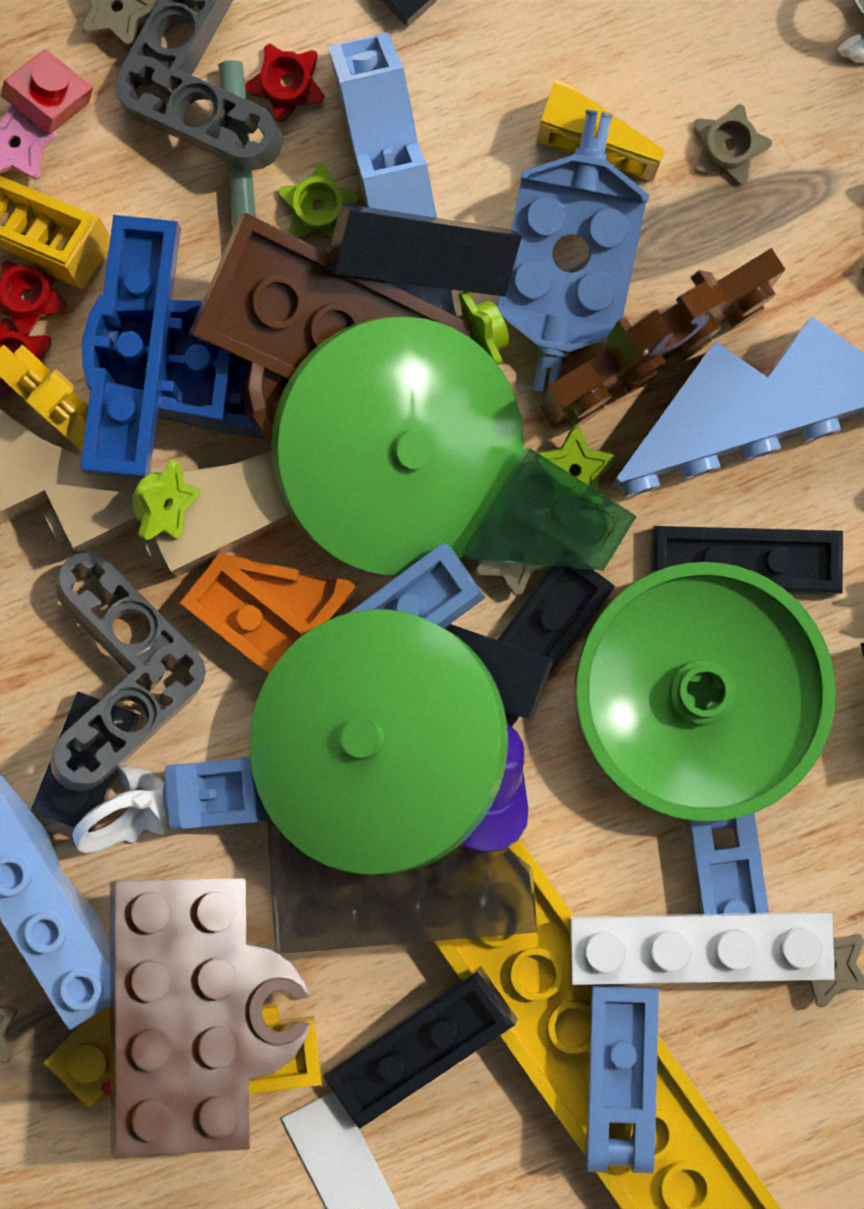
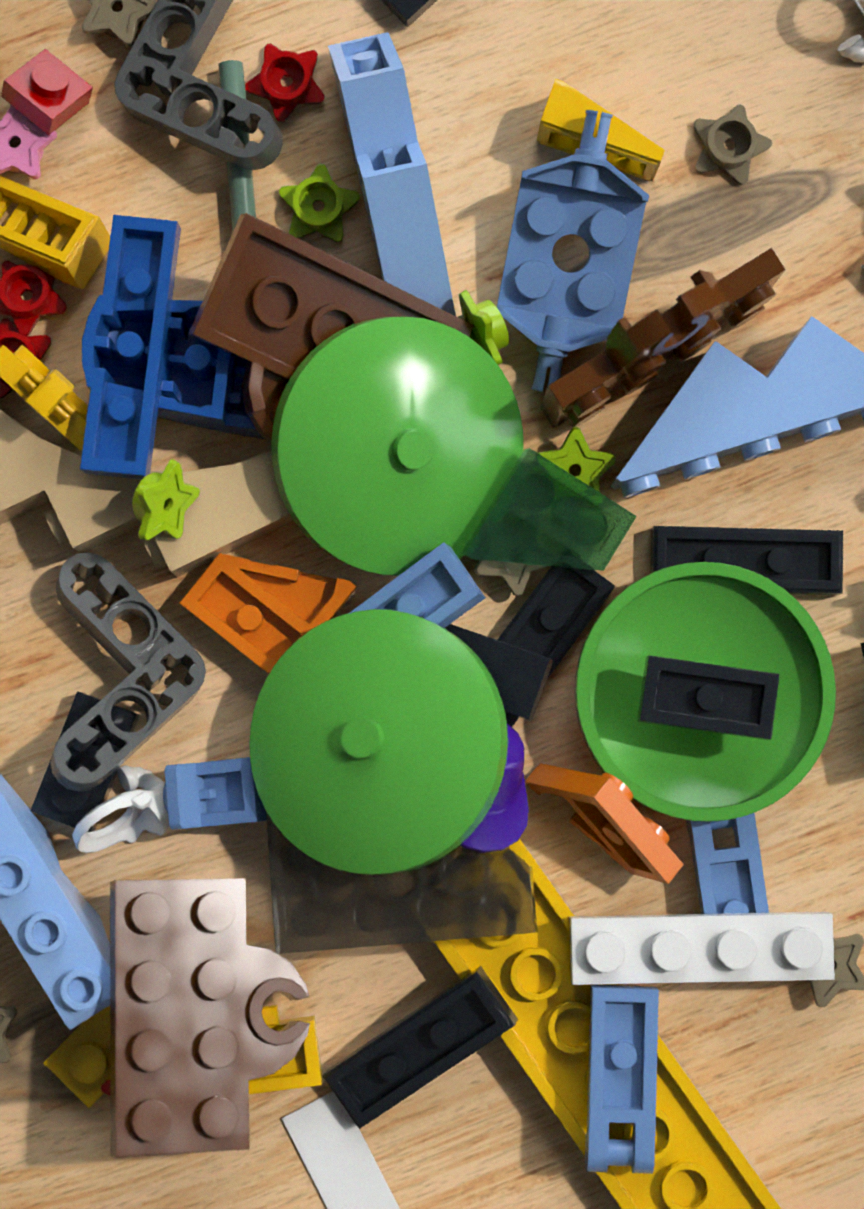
black tile [326,203,522,297] -> none
none -> orange wing [525,763,684,884]
none -> black plate [637,655,780,740]

